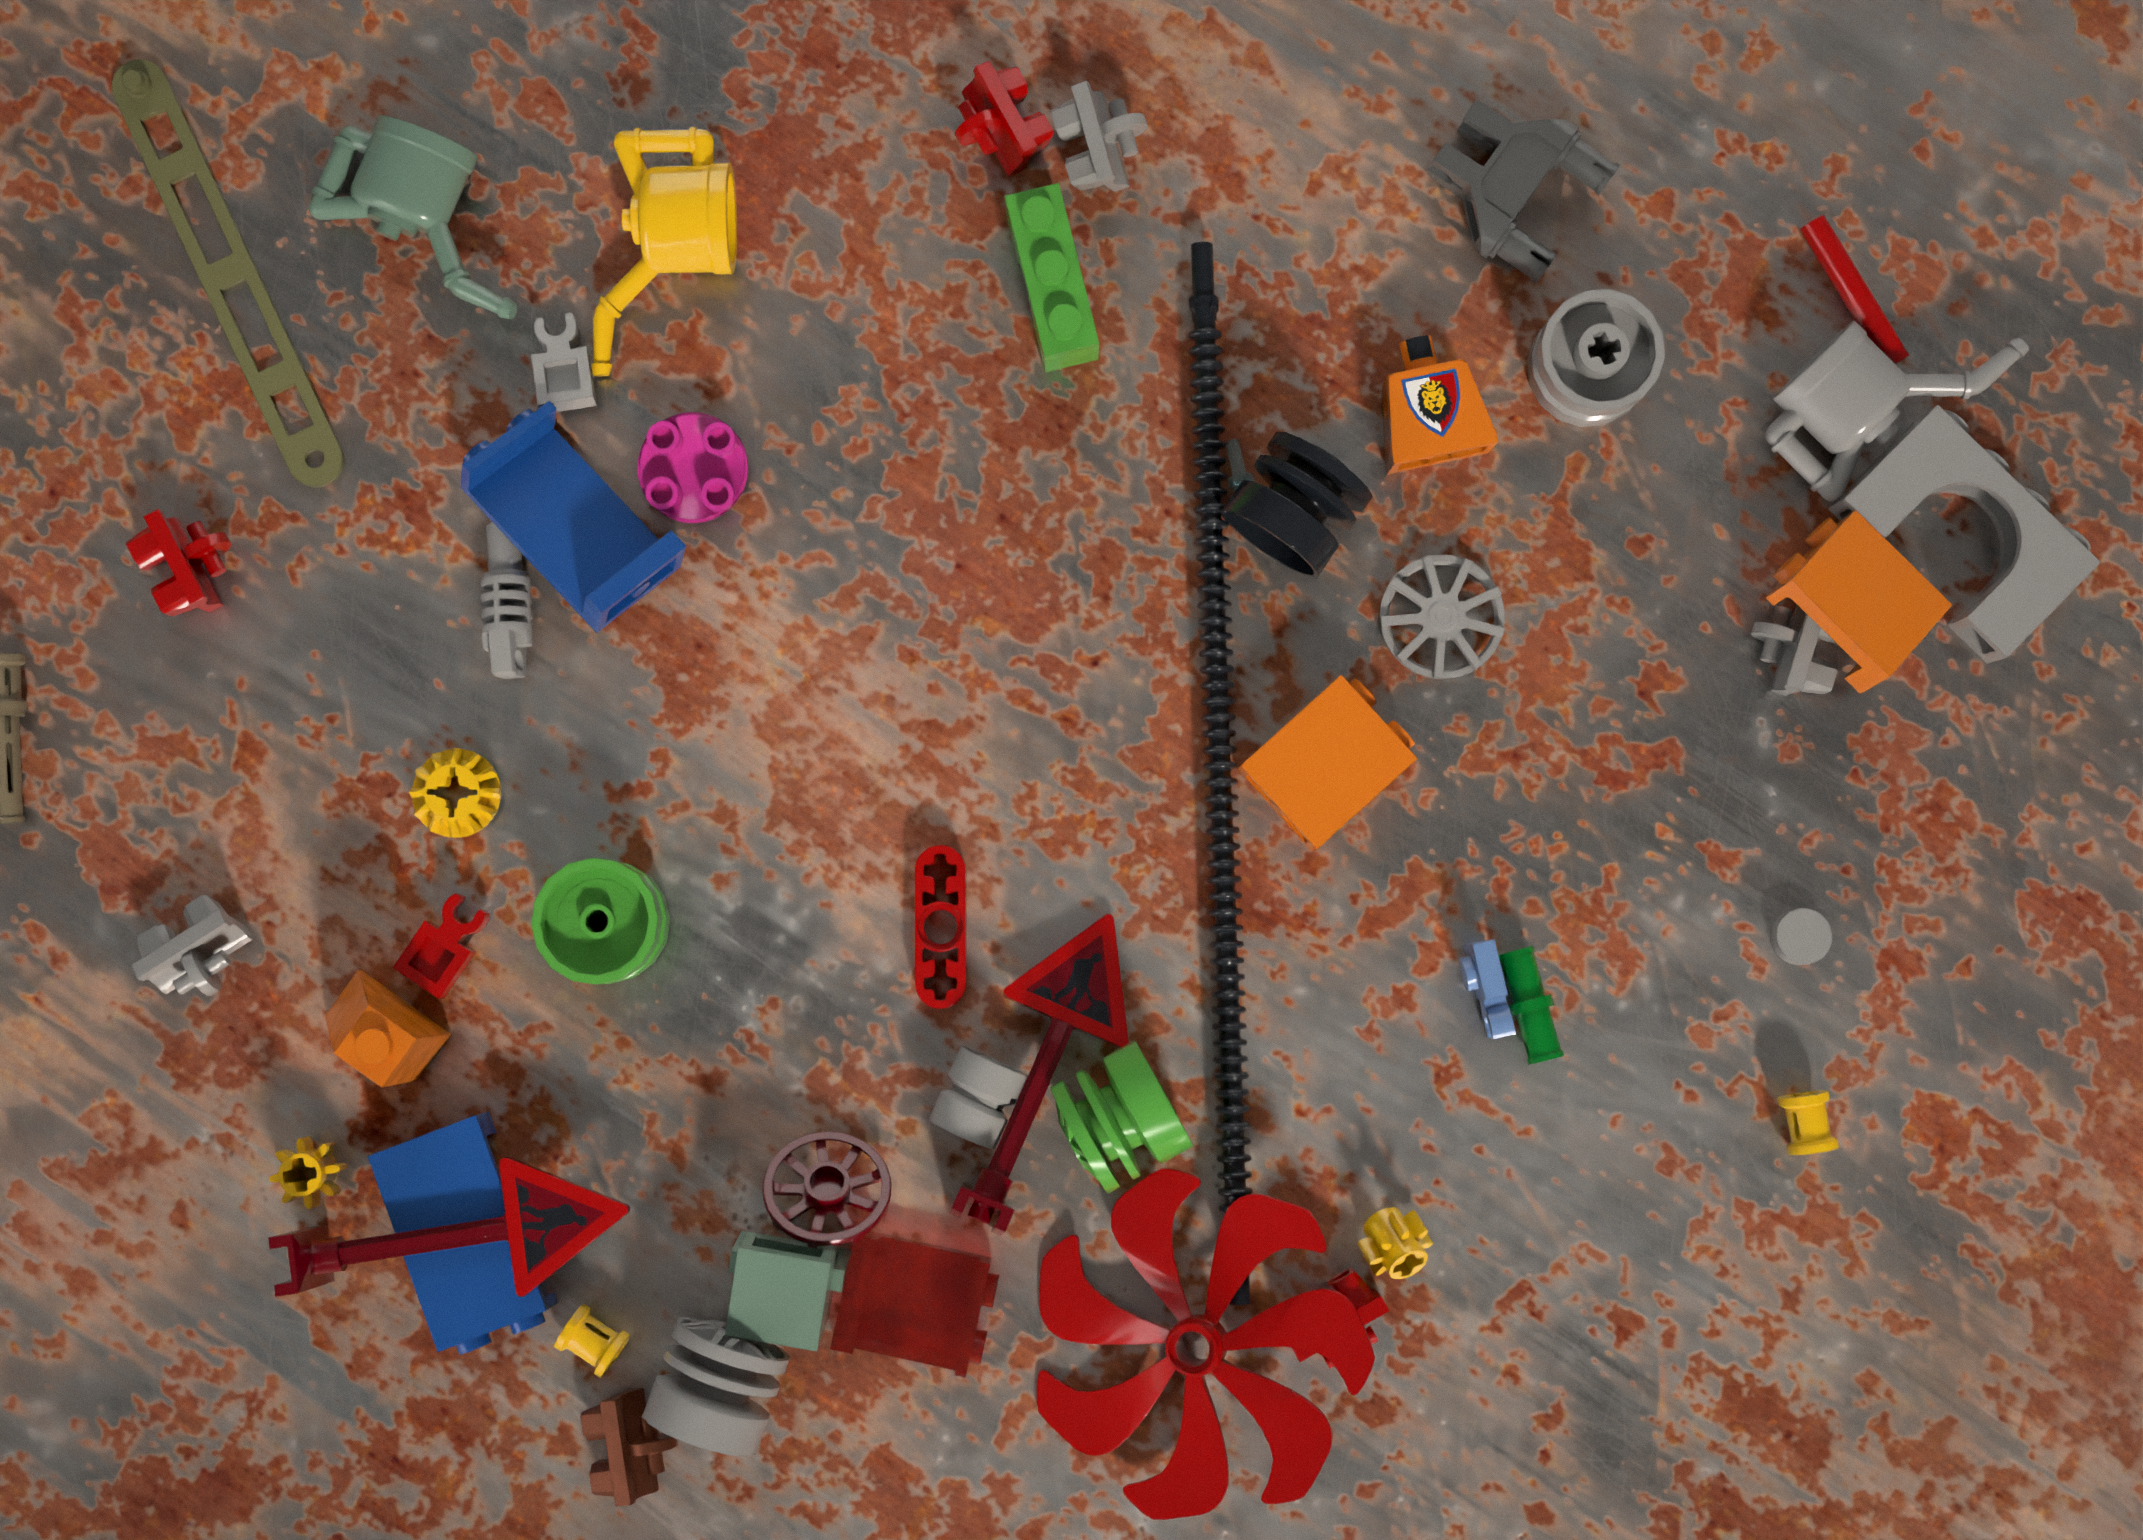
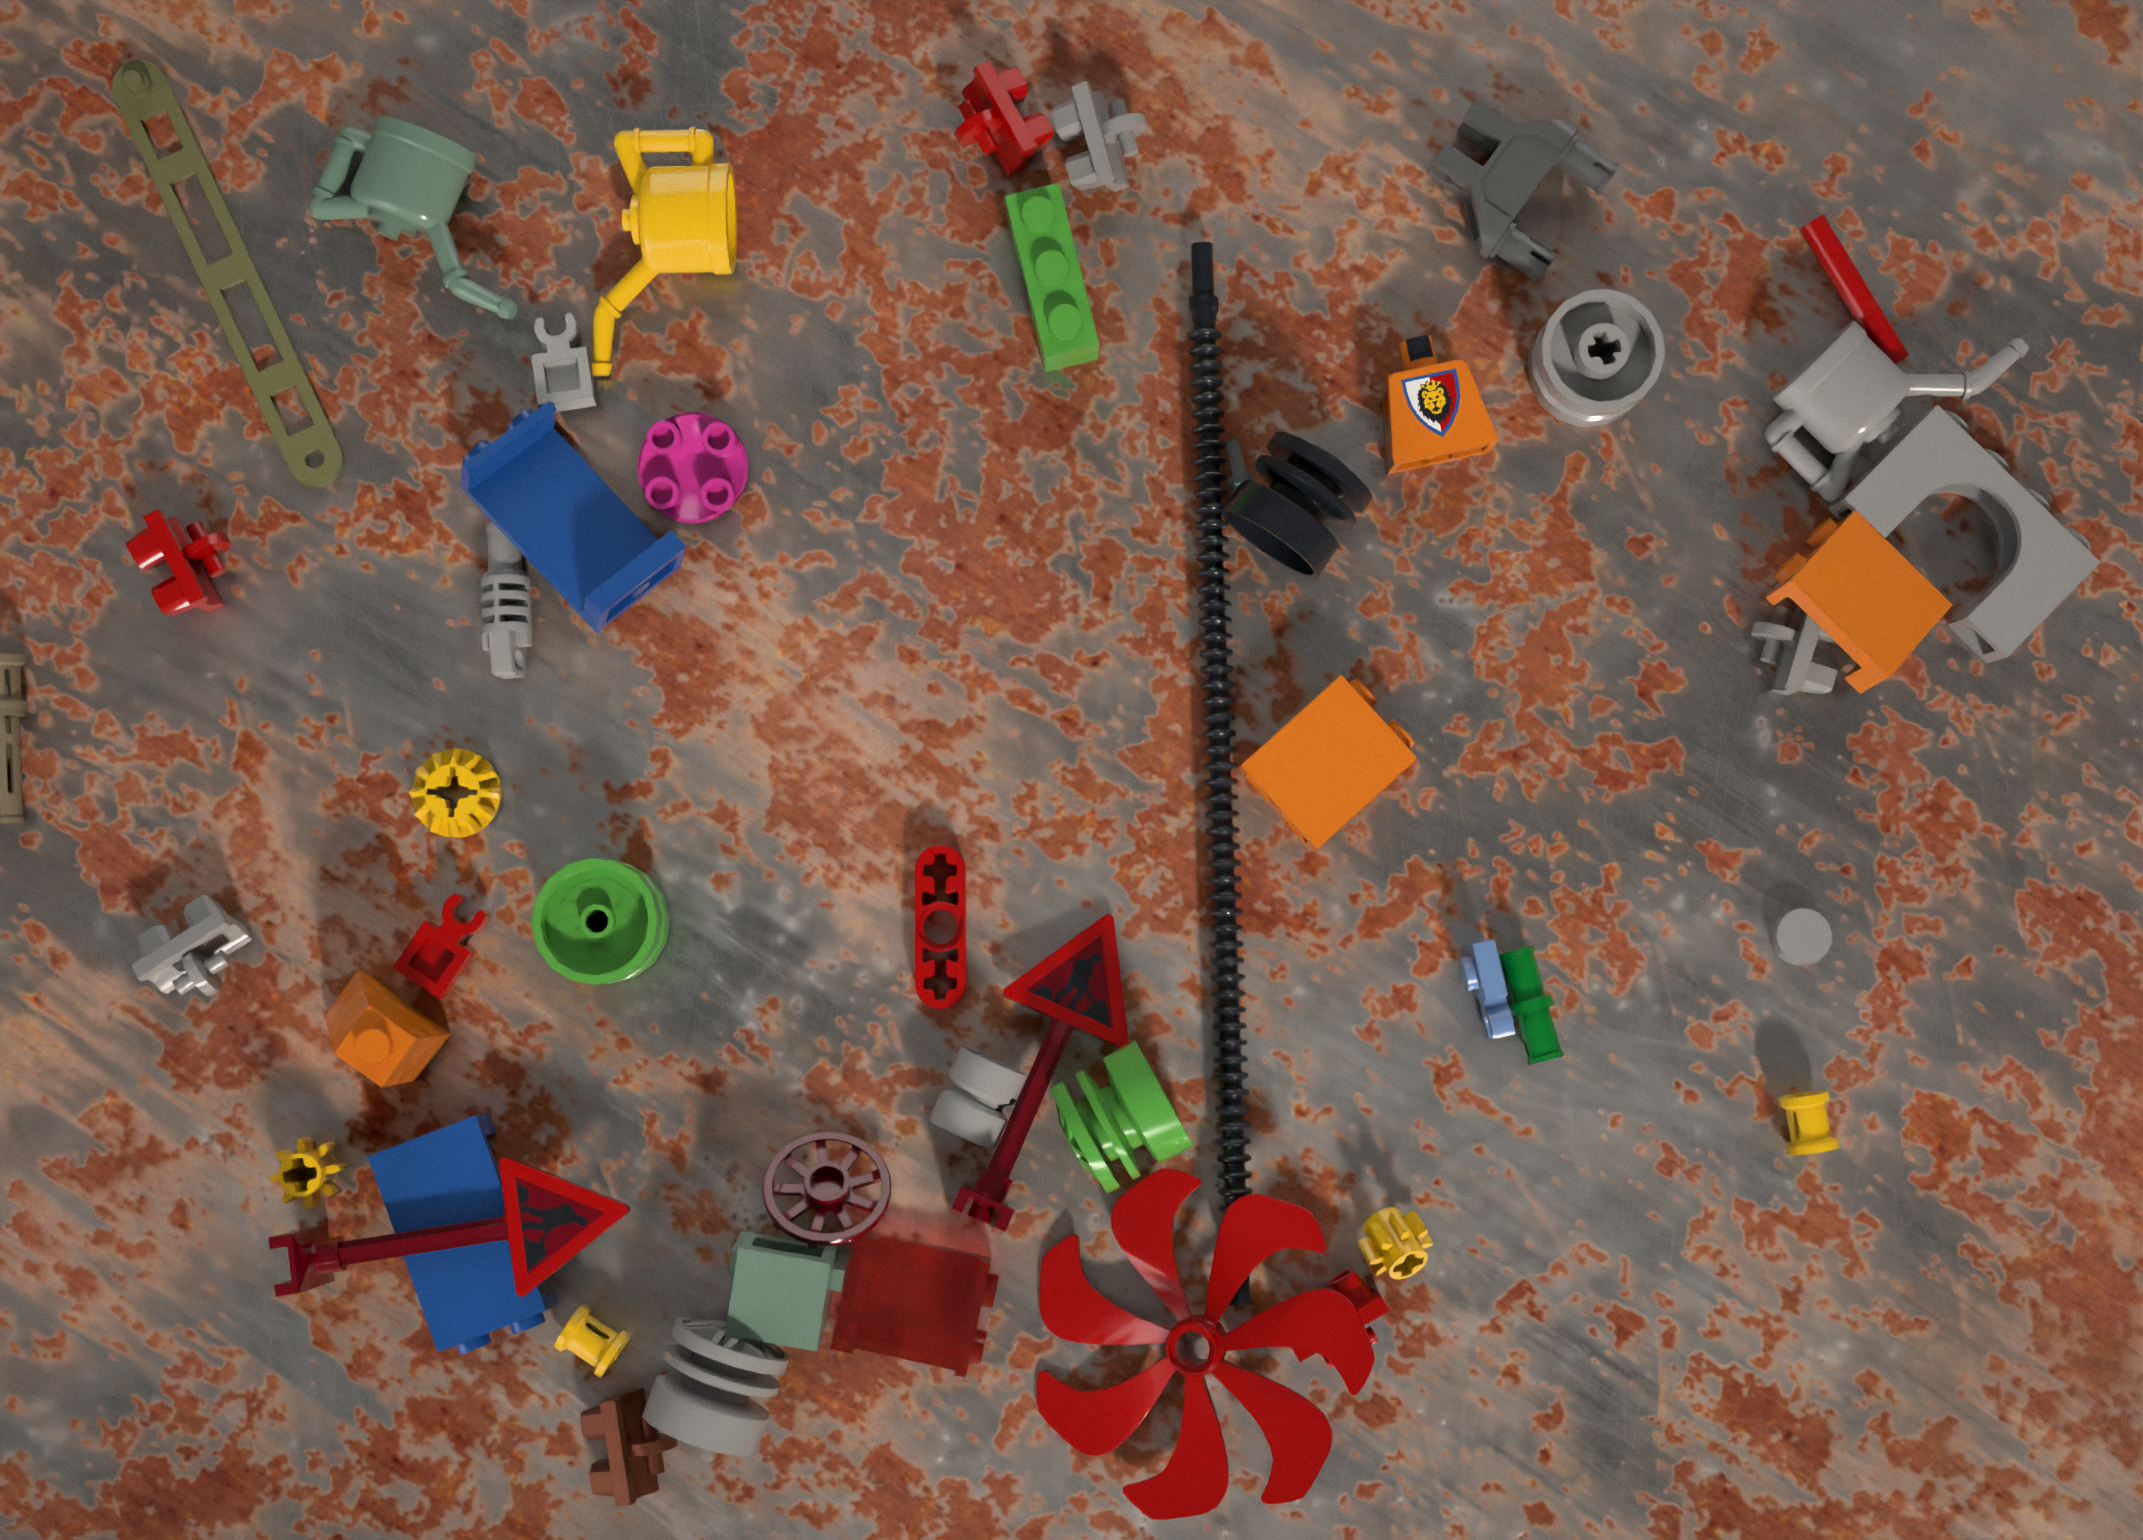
light grey wheel [1379,555,1505,679] -> none

